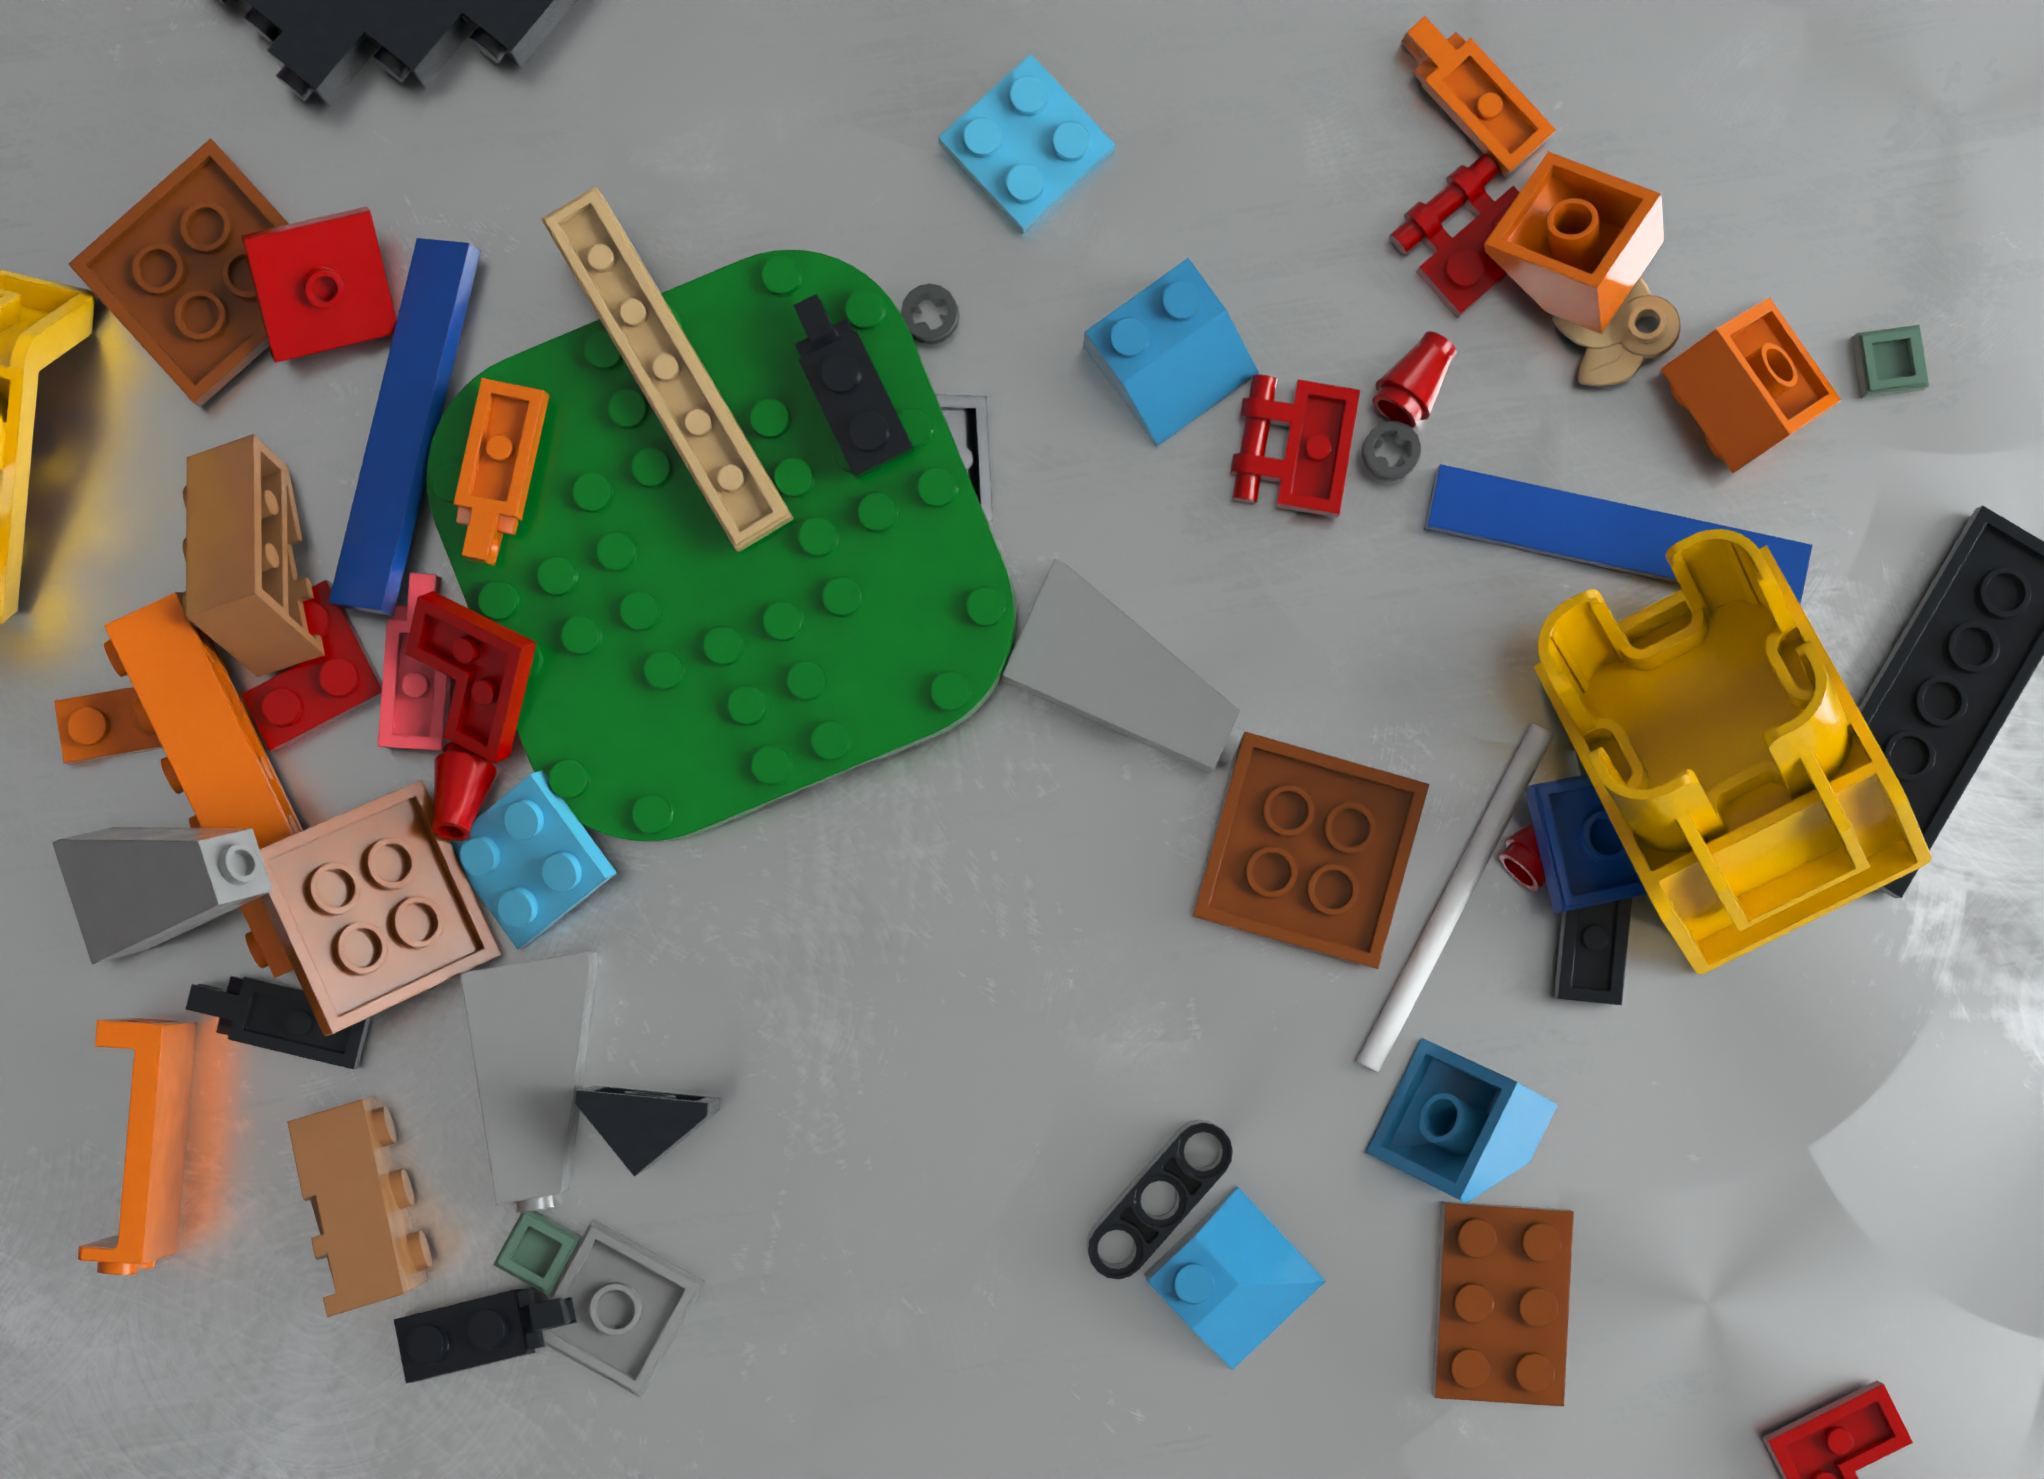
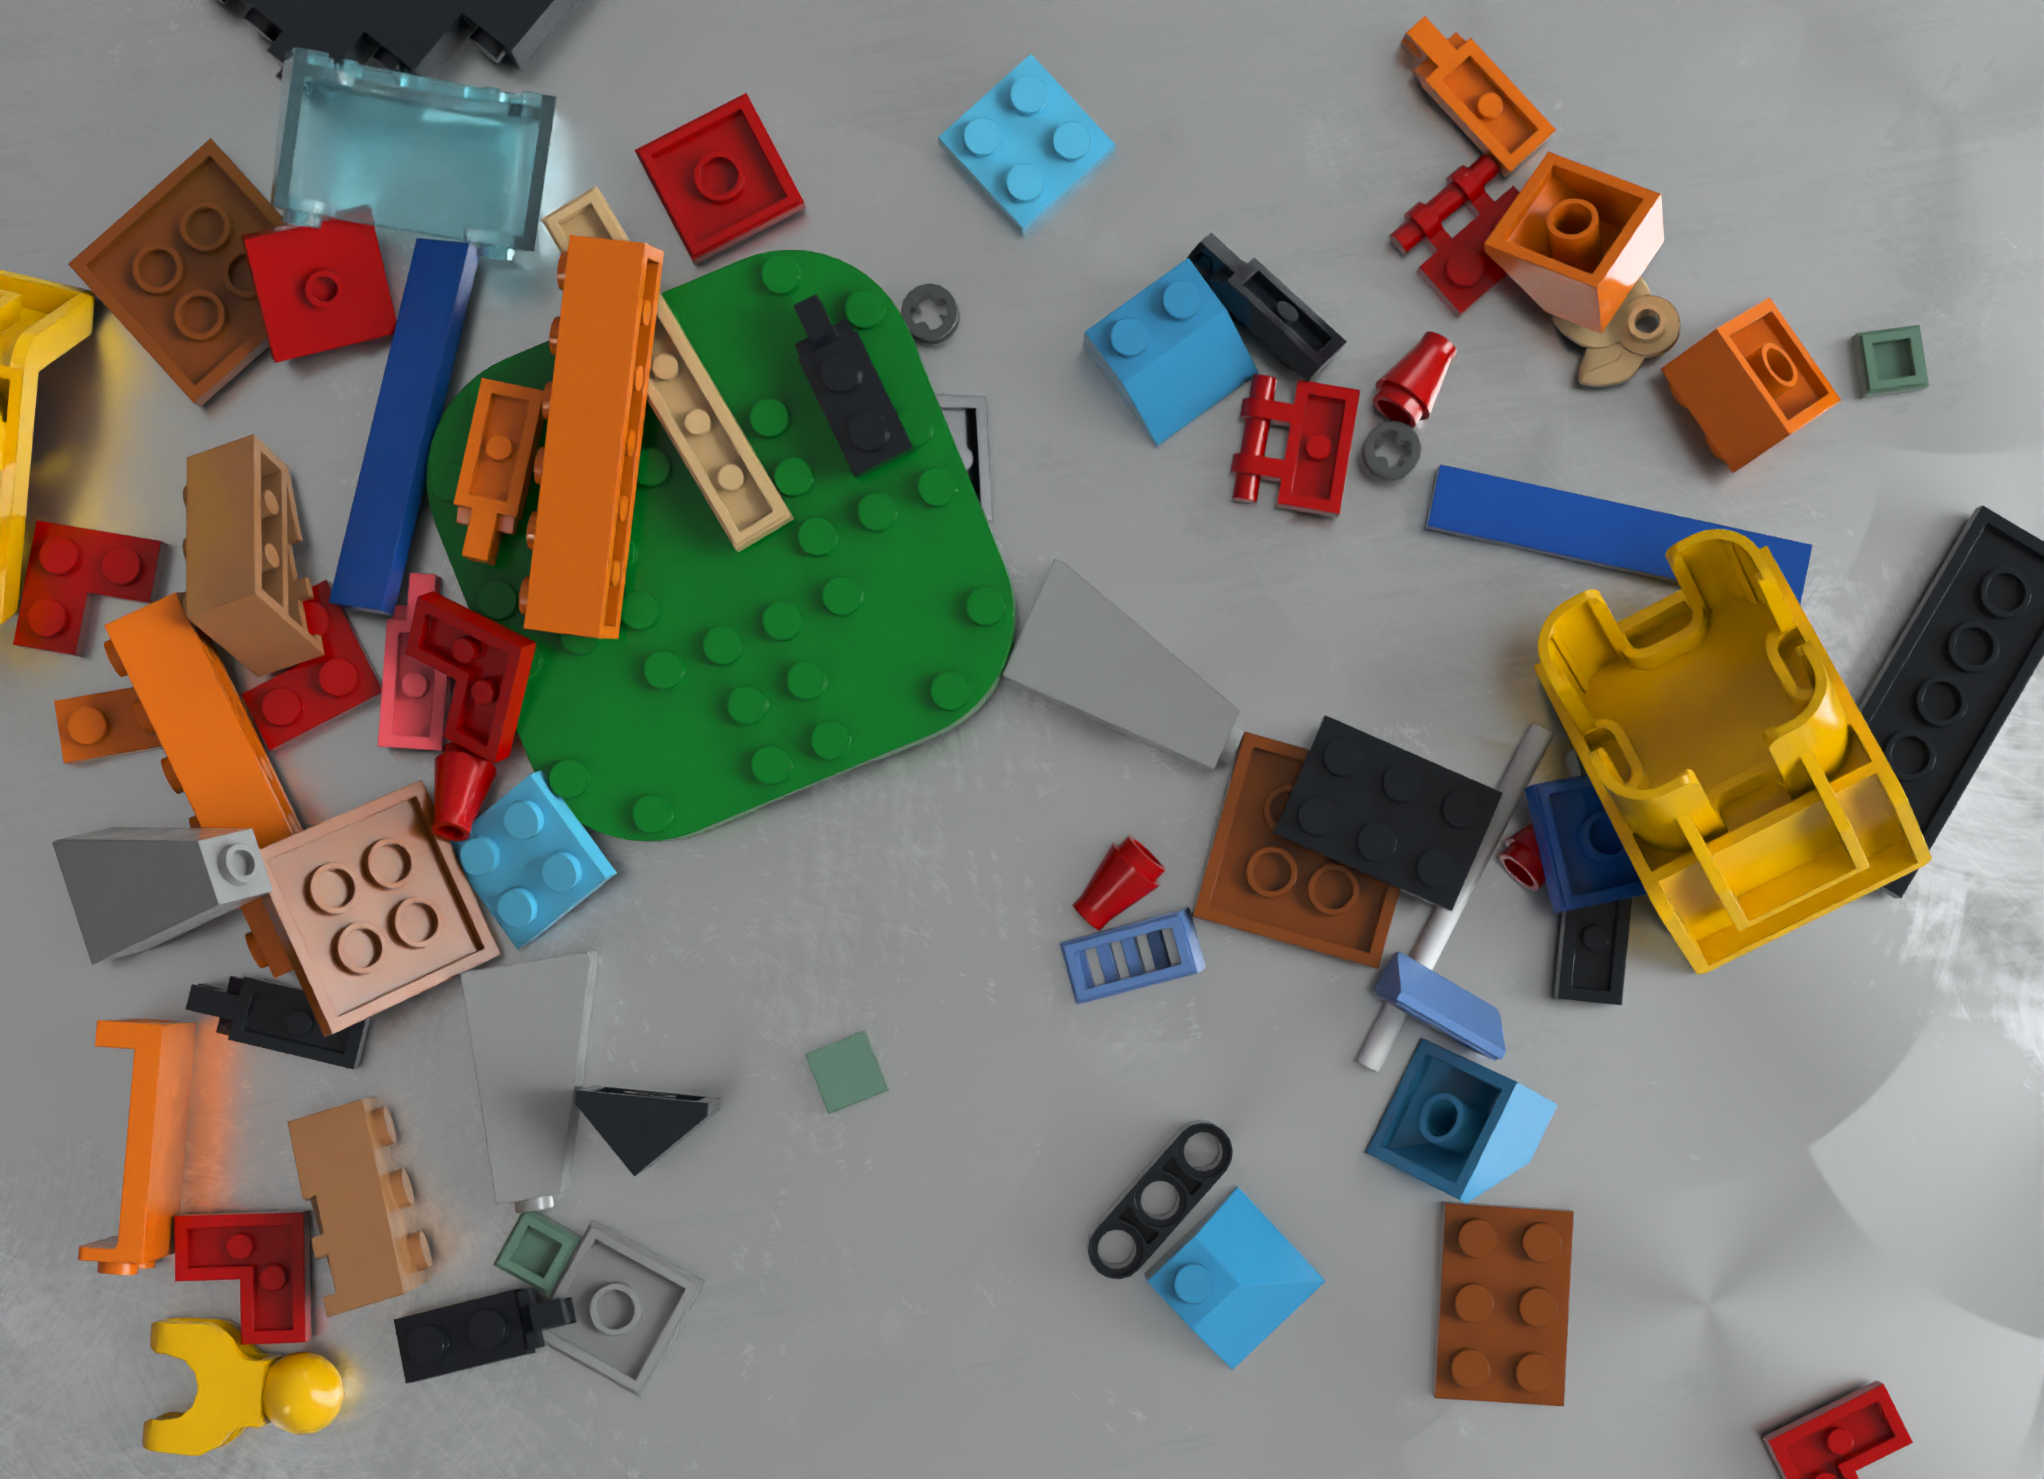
none -> red plate [13,520,168,658]
none -> yellow piece [142,1317,345,1456]
none -> red plate [174,1210,312,1345]
none -> clear light blue windscreen [270,47,557,262]
none -> orange brick [519,235,664,639]
none -> red plate [634,93,806,265]
none -> sand green tile [805,1030,889,1114]
none -> medium blue slope [1060,907,1205,1005]
none -> red cone [1072,835,1166,931]
none -> black hinge [1186,233,1347,383]
none -> black plate [1272,715,1503,911]
none -> medium blue slope [1373,952,1506,1061]

